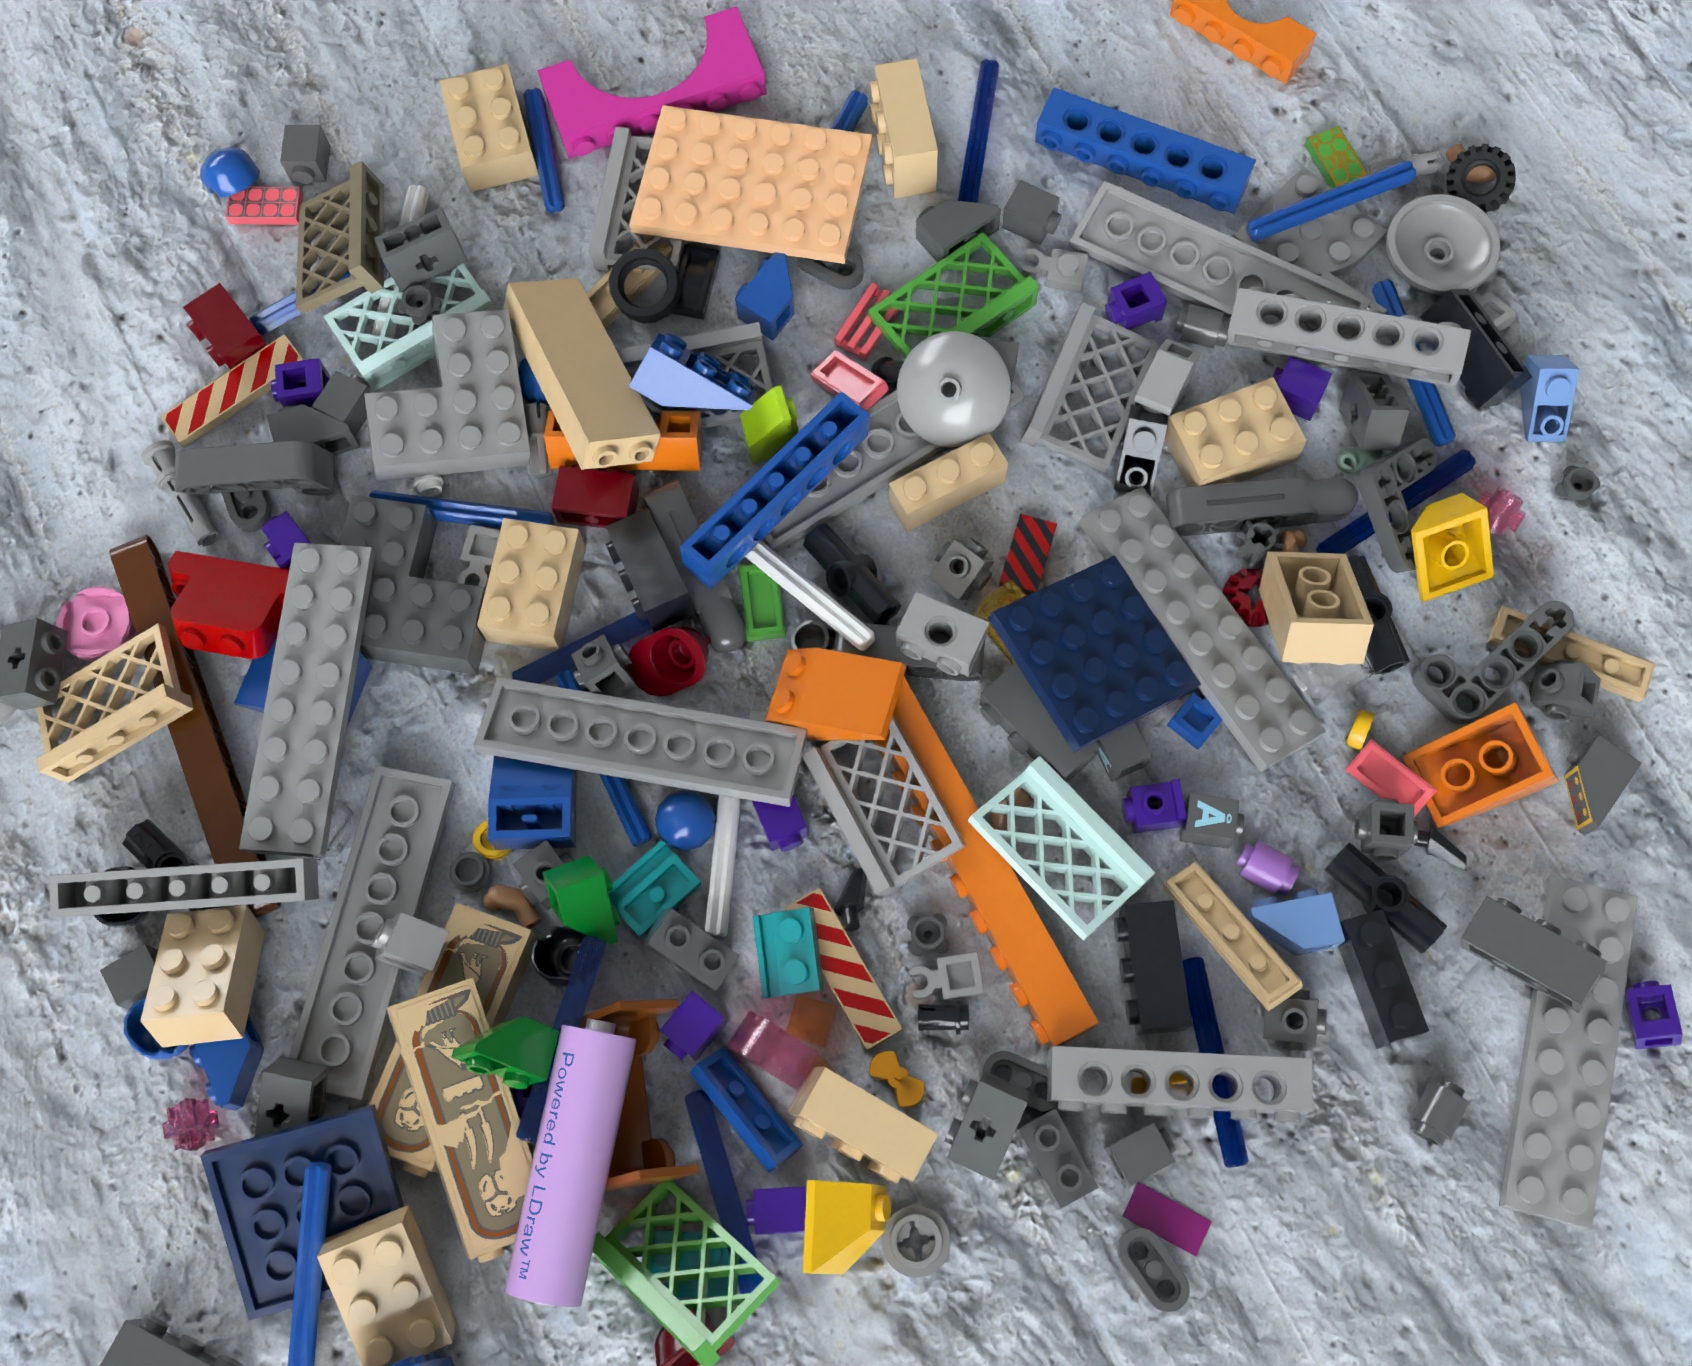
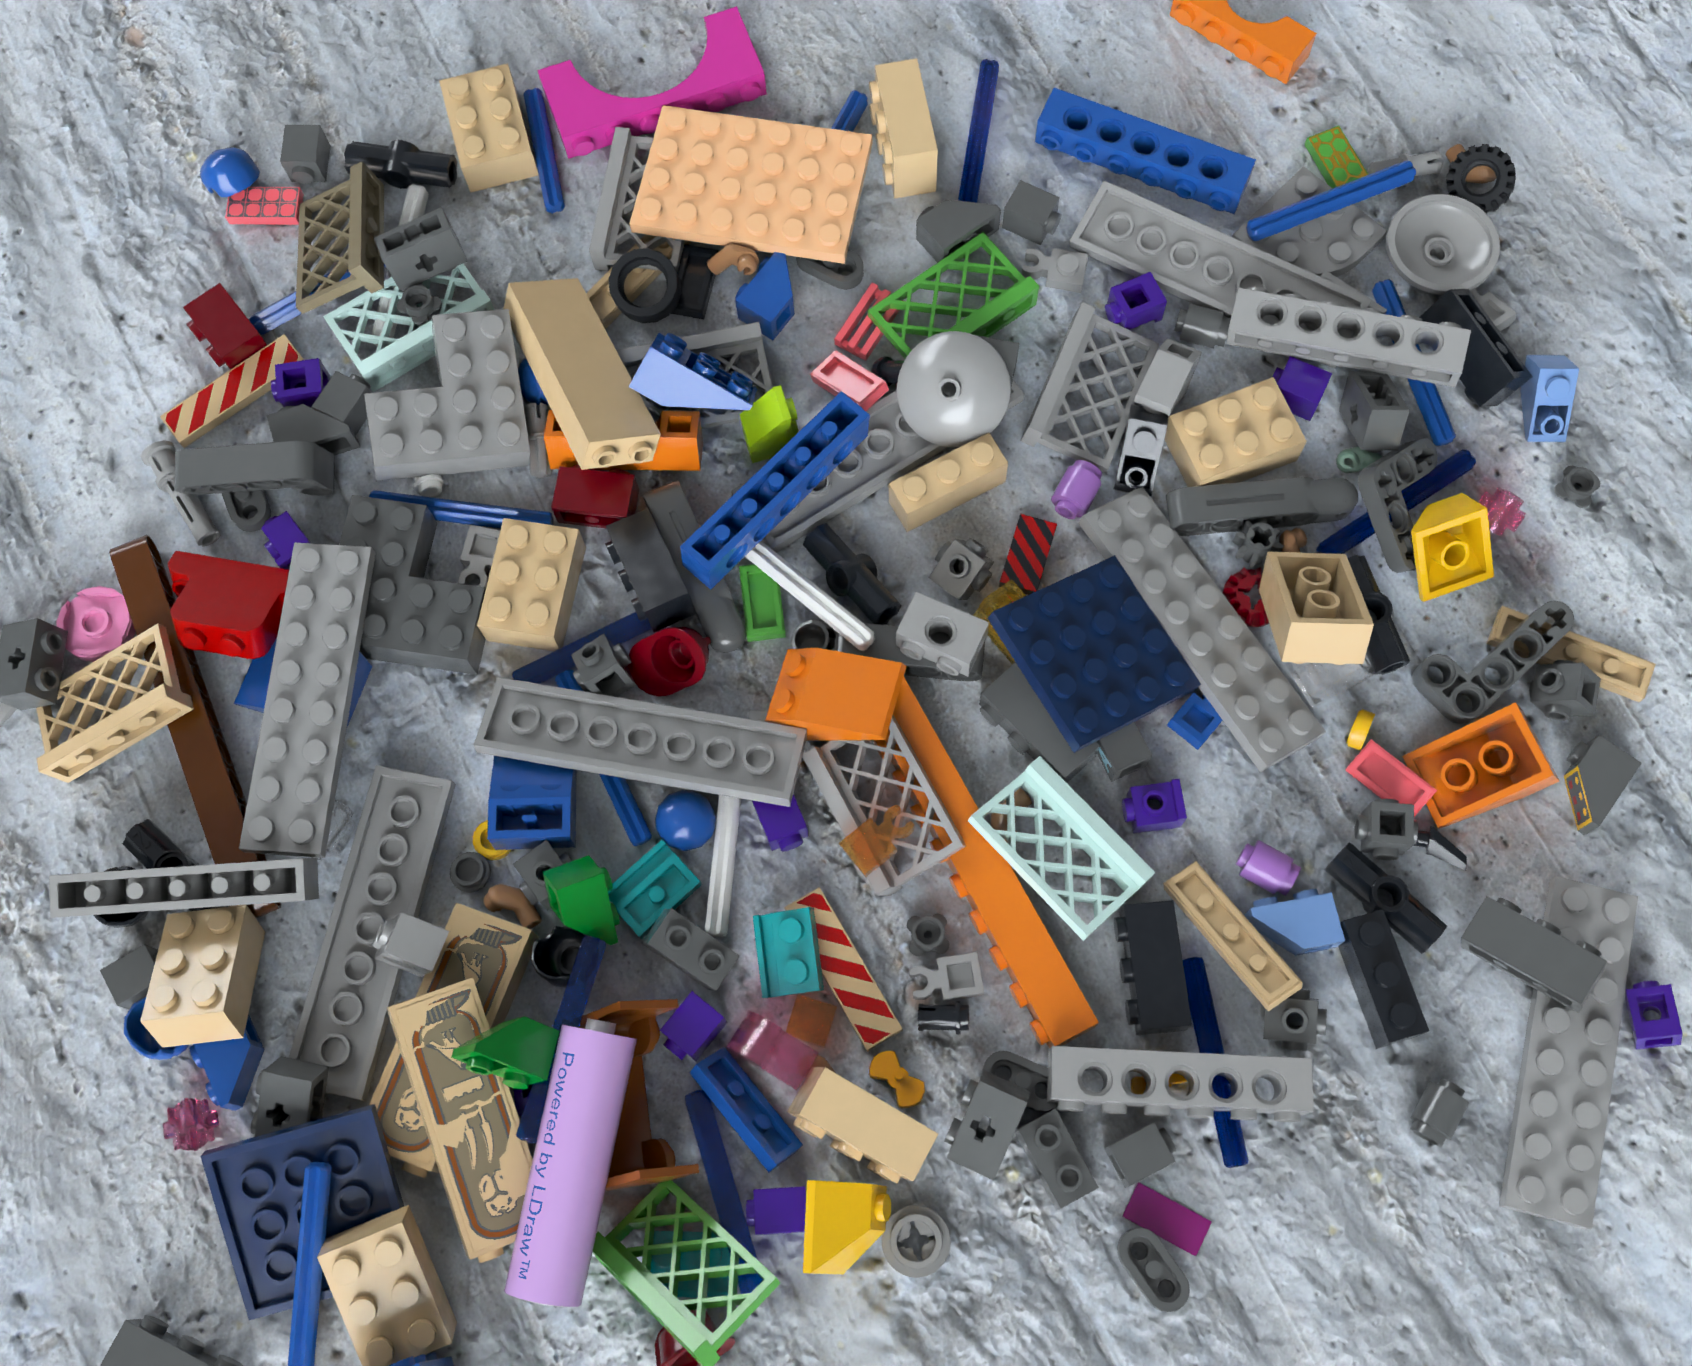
black bar [834,868,867,932] -> none
dark grey brick [1180,793,1244,849] -> none
none -> black piece [344,140,457,189]
none -> medium nougat arm [707,243,759,275]
none -> clear orange plate [839,805,915,877]
none -> medium lavender brick [1051,460,1102,519]

